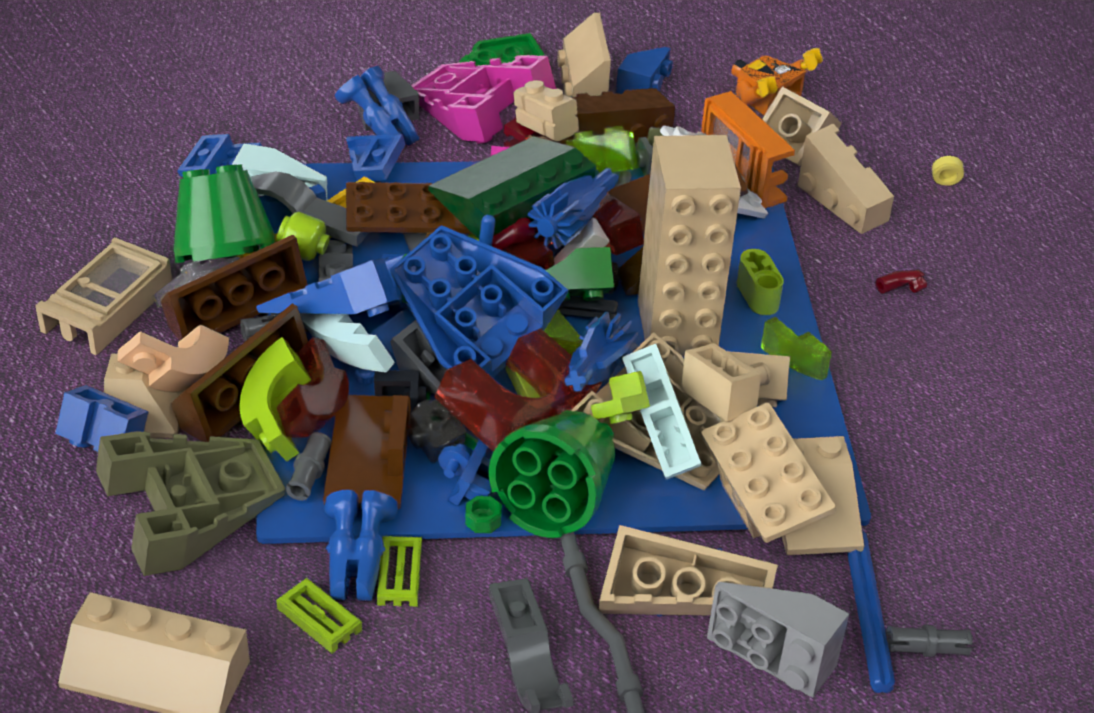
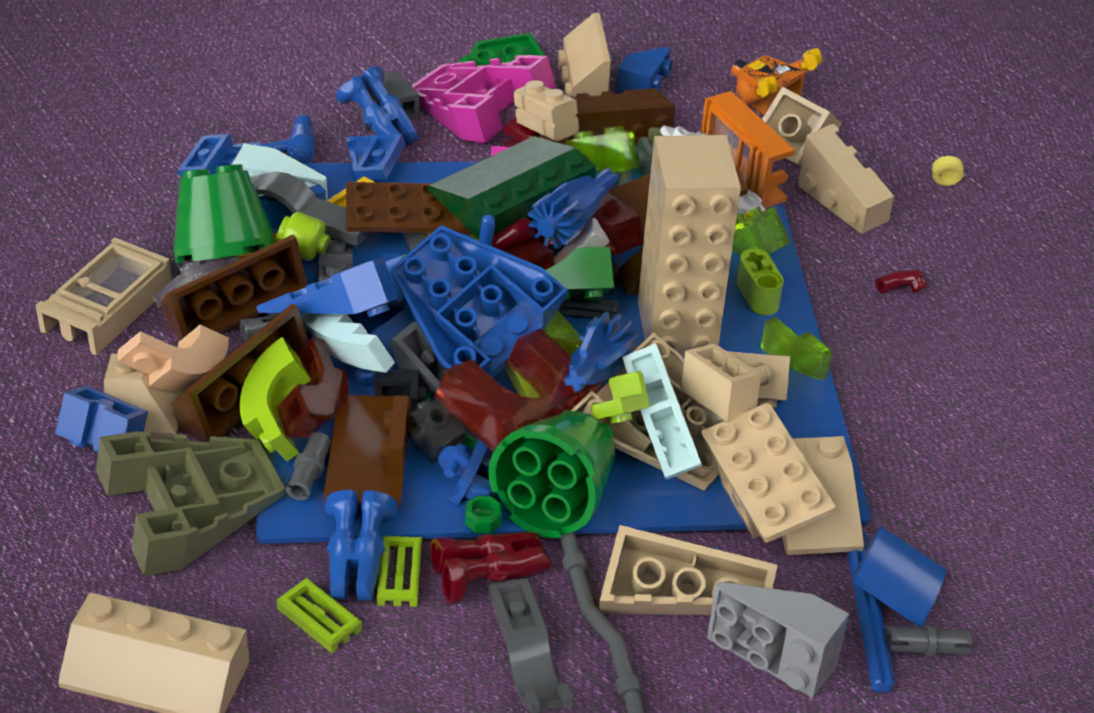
none -> blue piece [256,115,316,164]
none -> dark red piece [430,532,551,605]
none -> clear neon green slope [732,206,791,256]
none -> blue slope [852,526,946,627]

